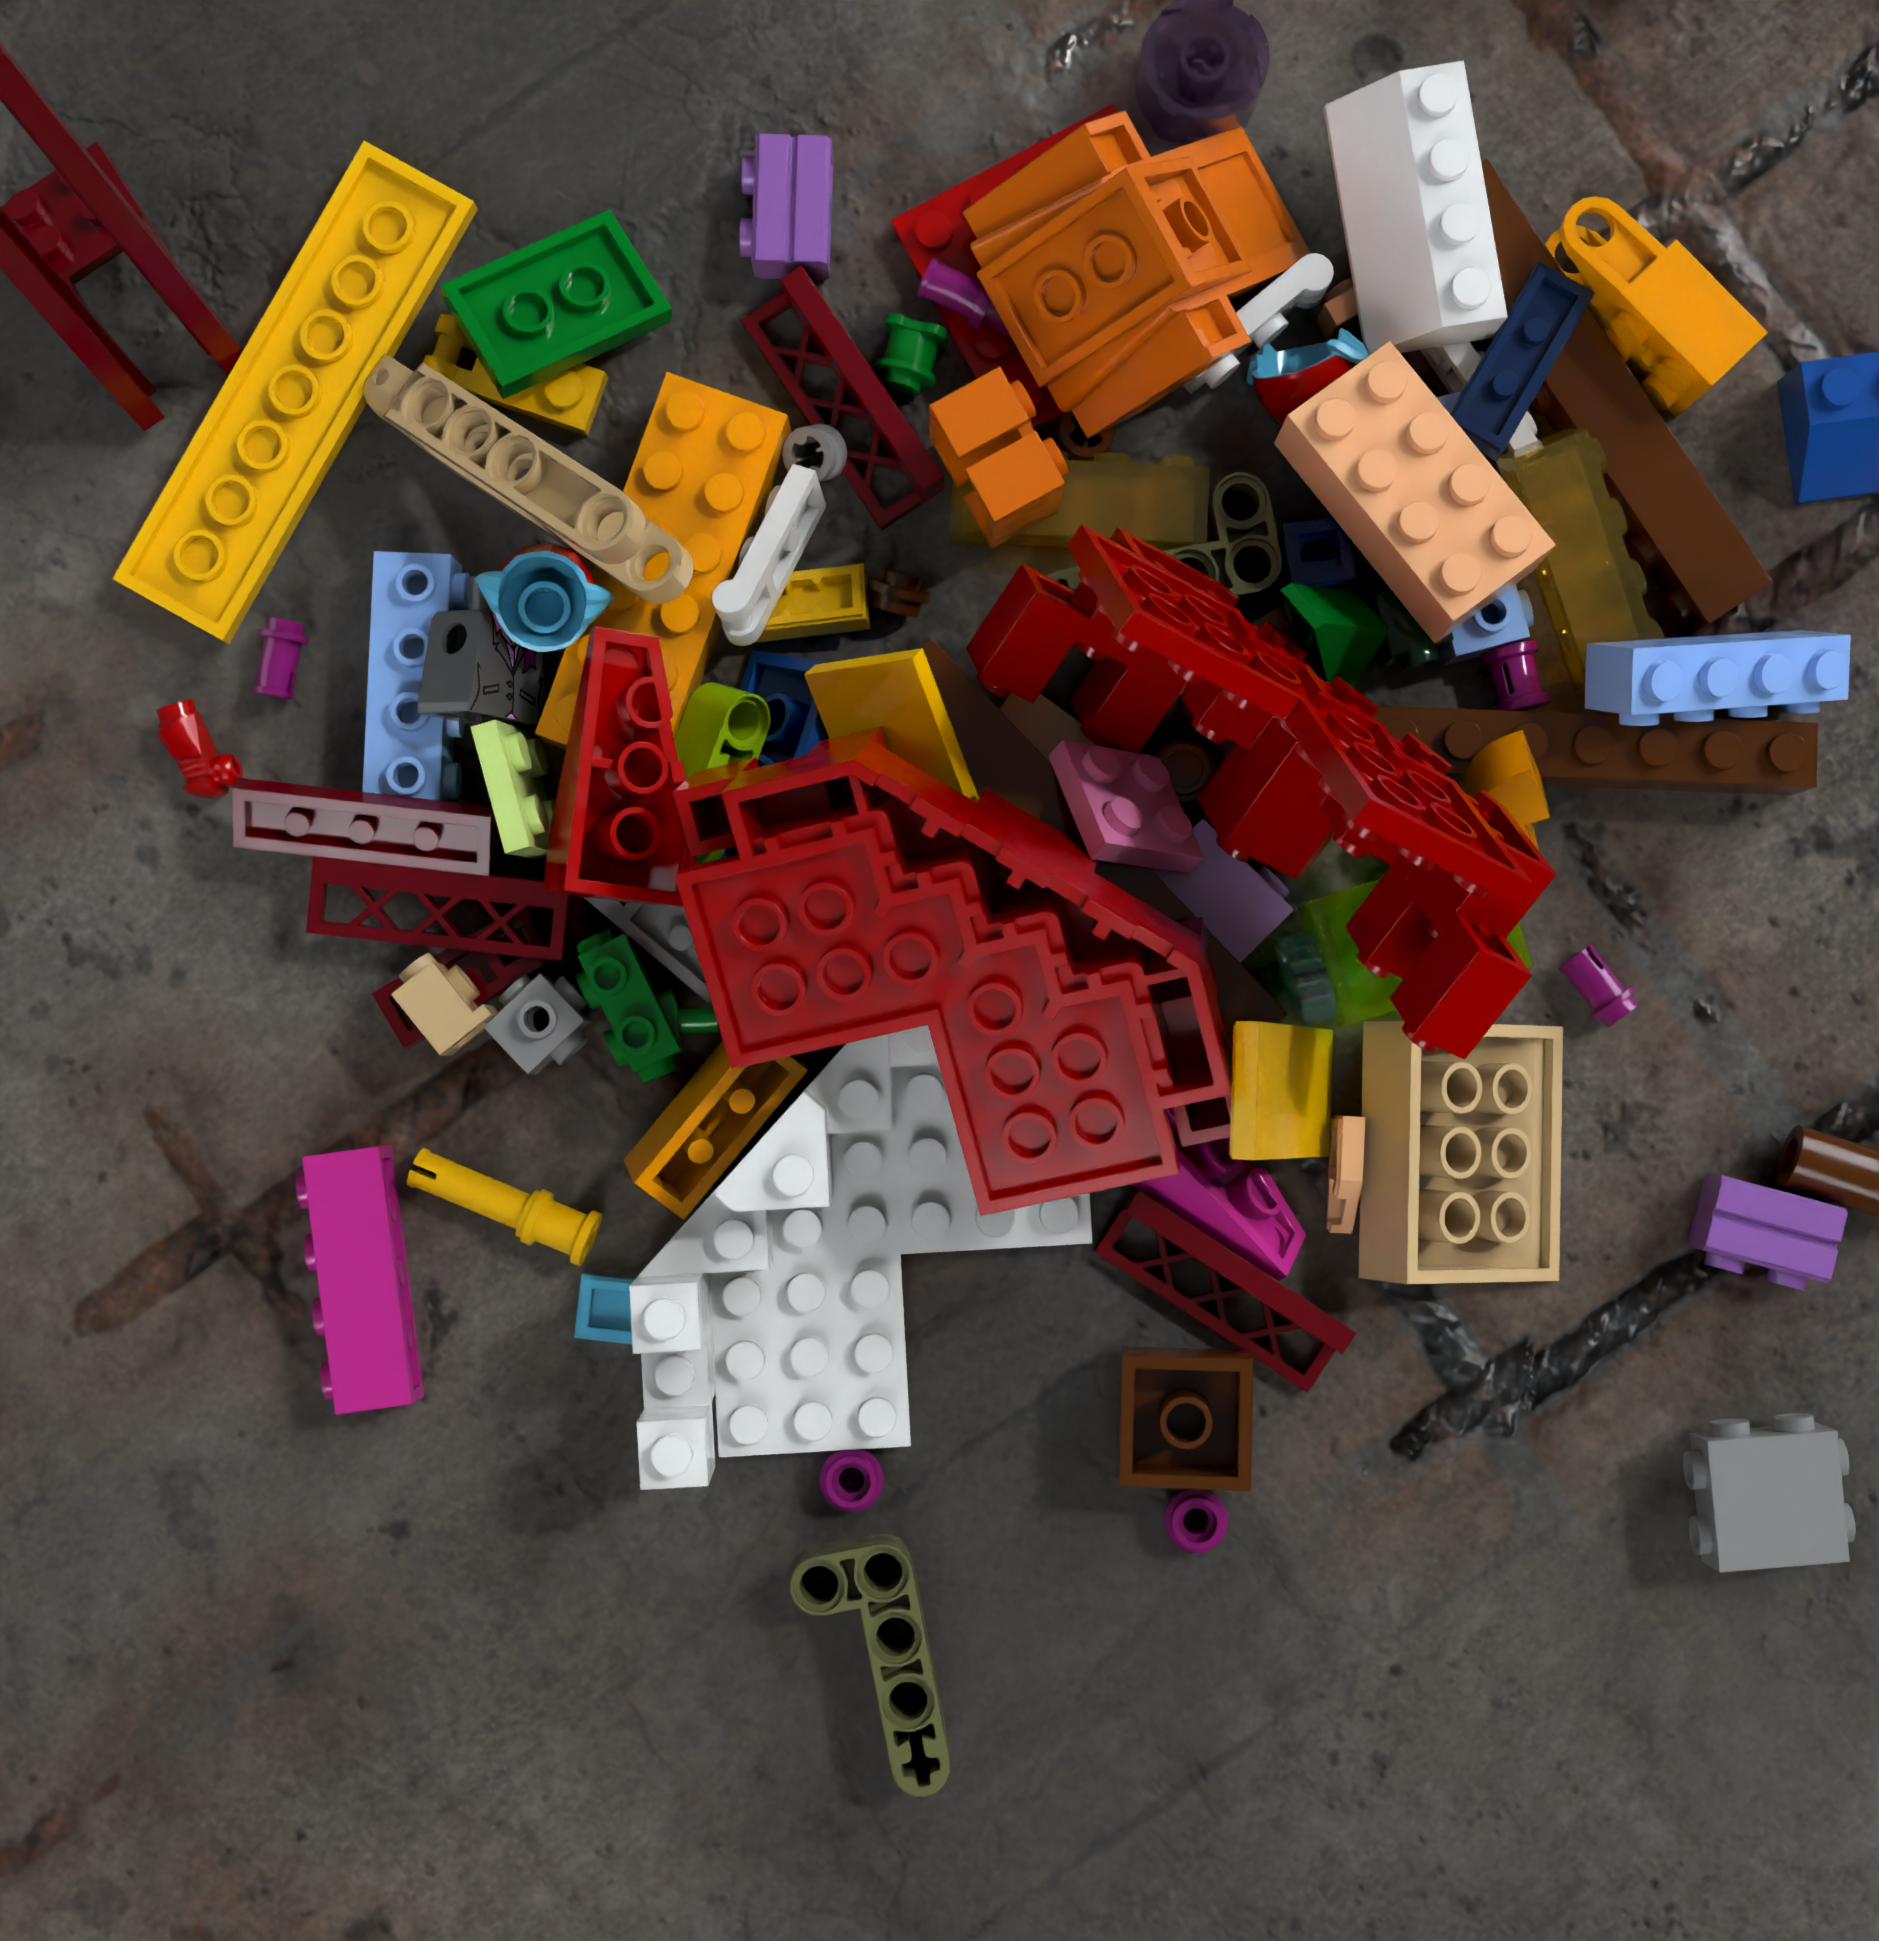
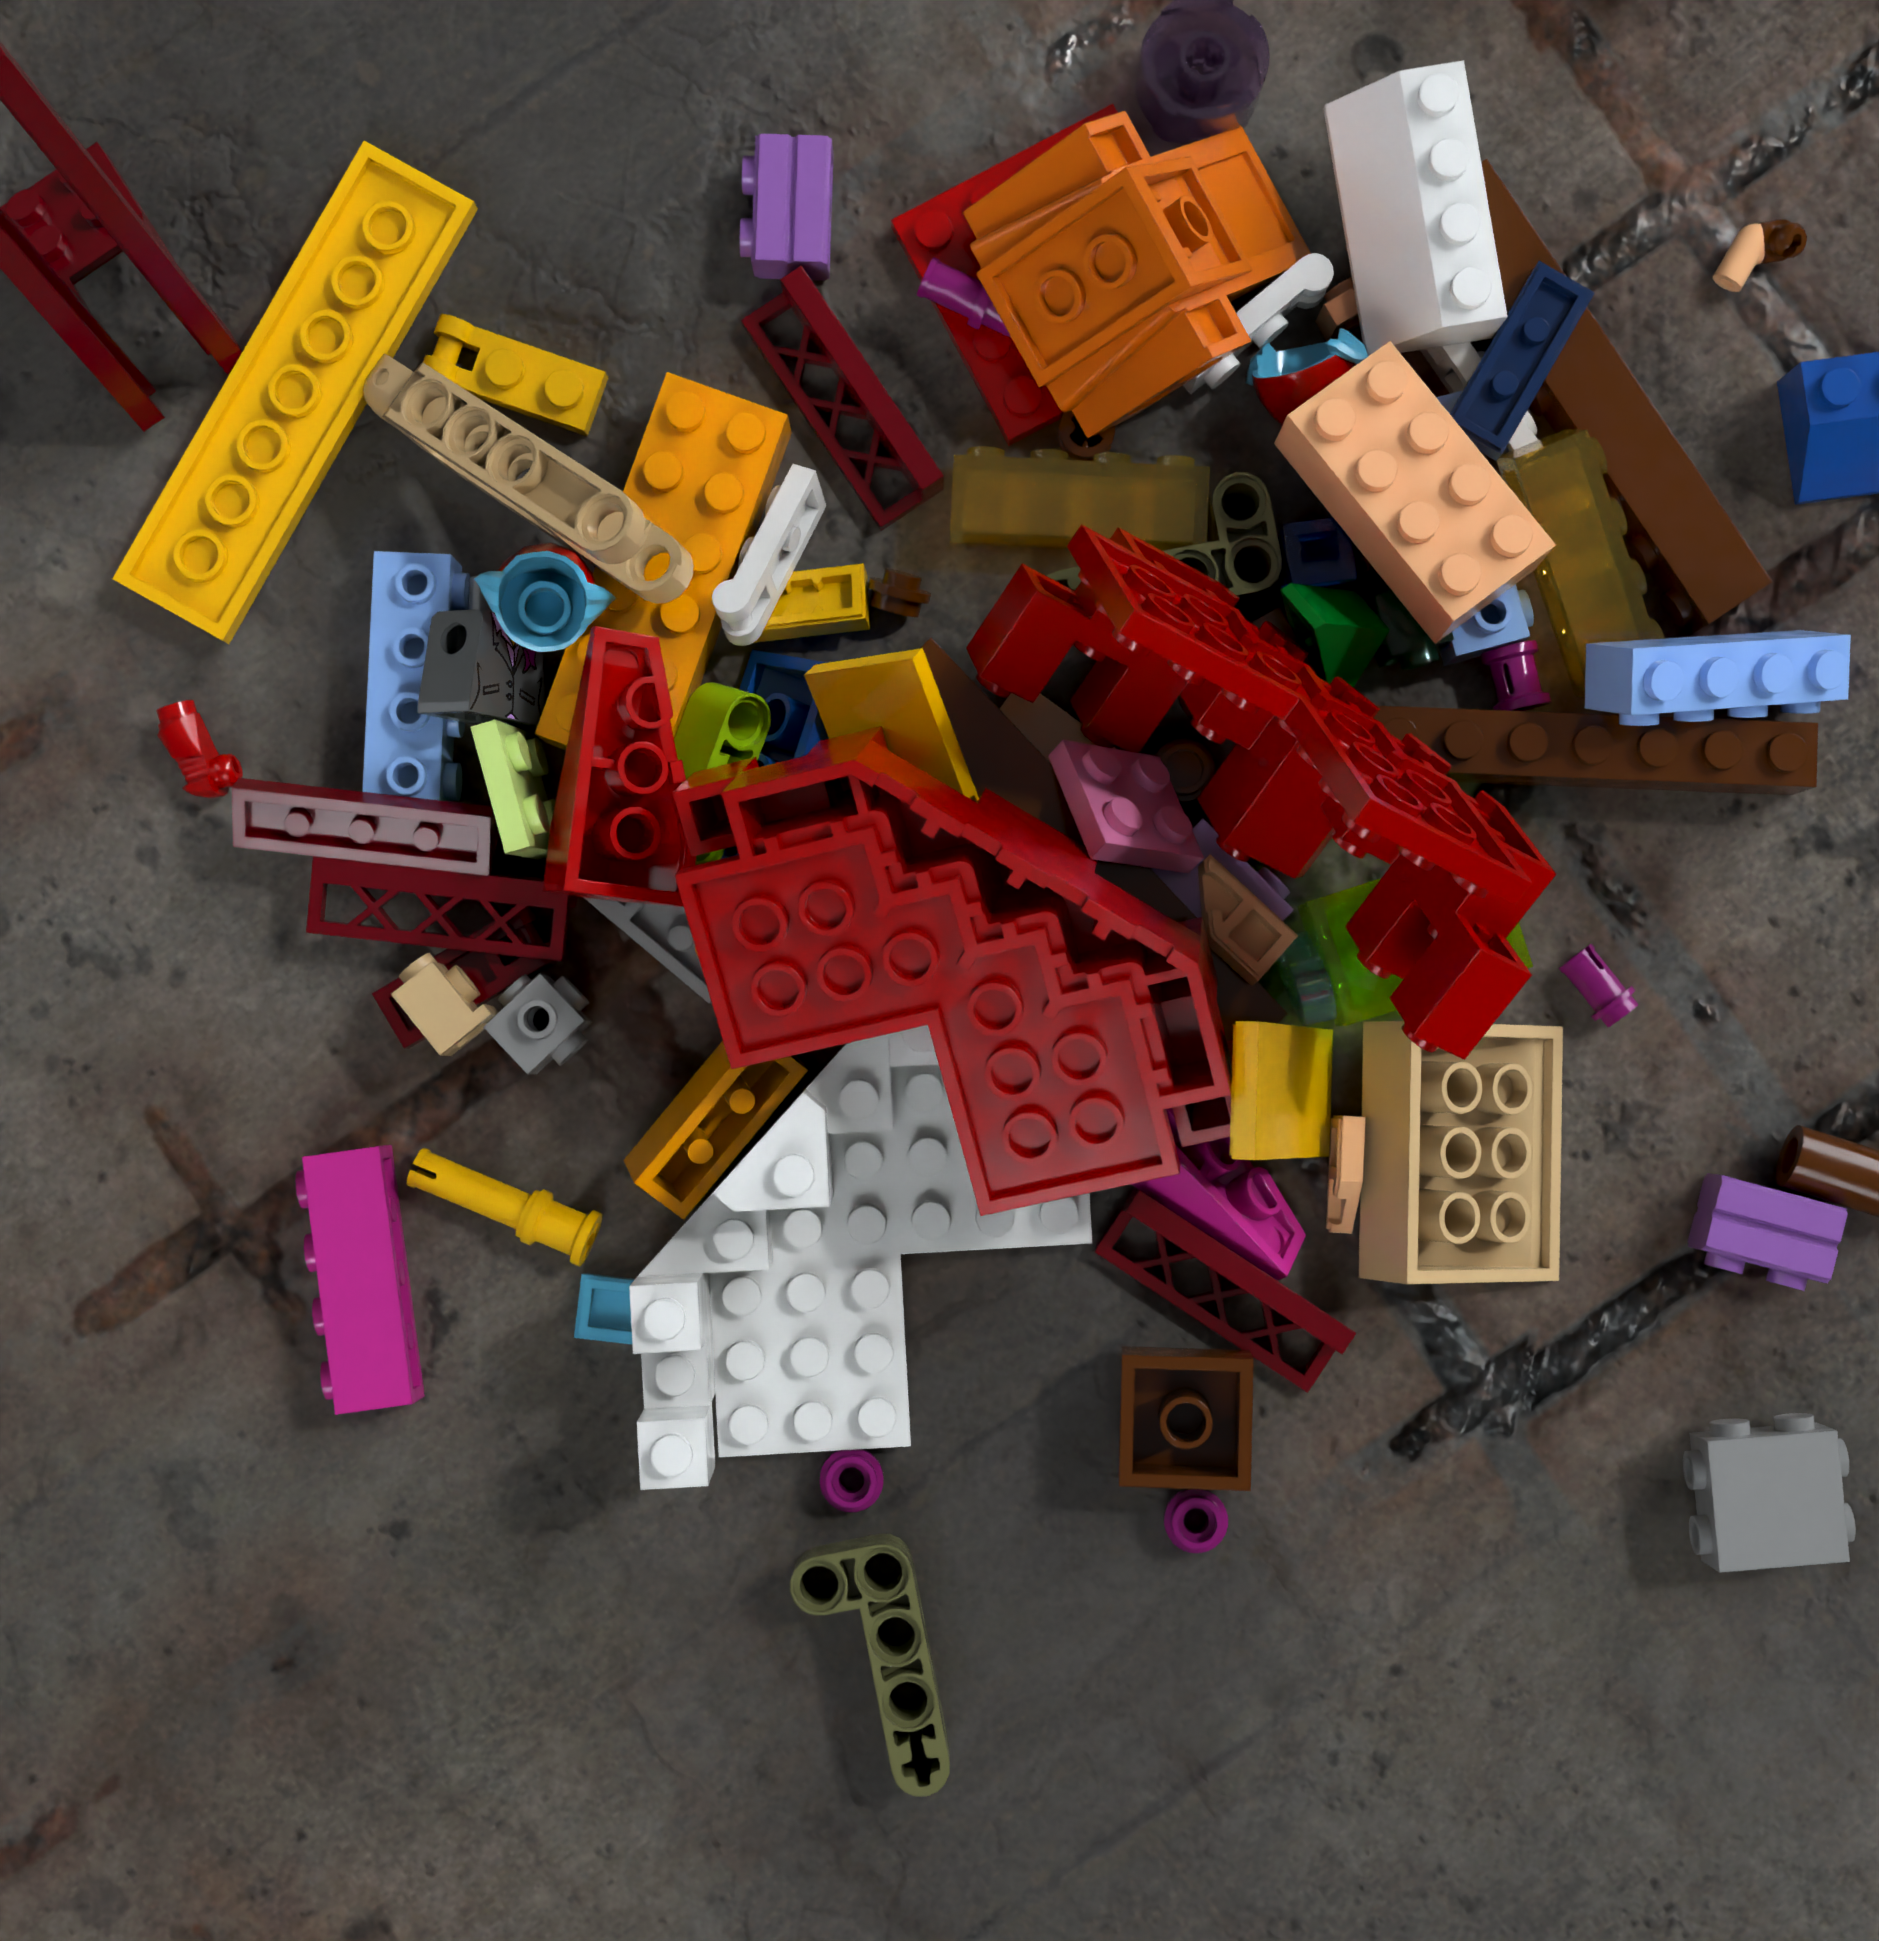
magenta pin [252,617,309,700] -> none
green plate [440,209,672,399] -> none
green brick [575,929,719,1084] -> none
light grey bush [782,423,847,482] -> none
green brick [874,313,948,396] -> none
orange piece [929,366,1069,549] -> none
light orange brick [1463,730,1550,851] -> none
light orange brick [1545,196,1768,418] -> none
none -> light nougat tile [1198,854,1298,986]
none -> arm [1713,219,1807,292]

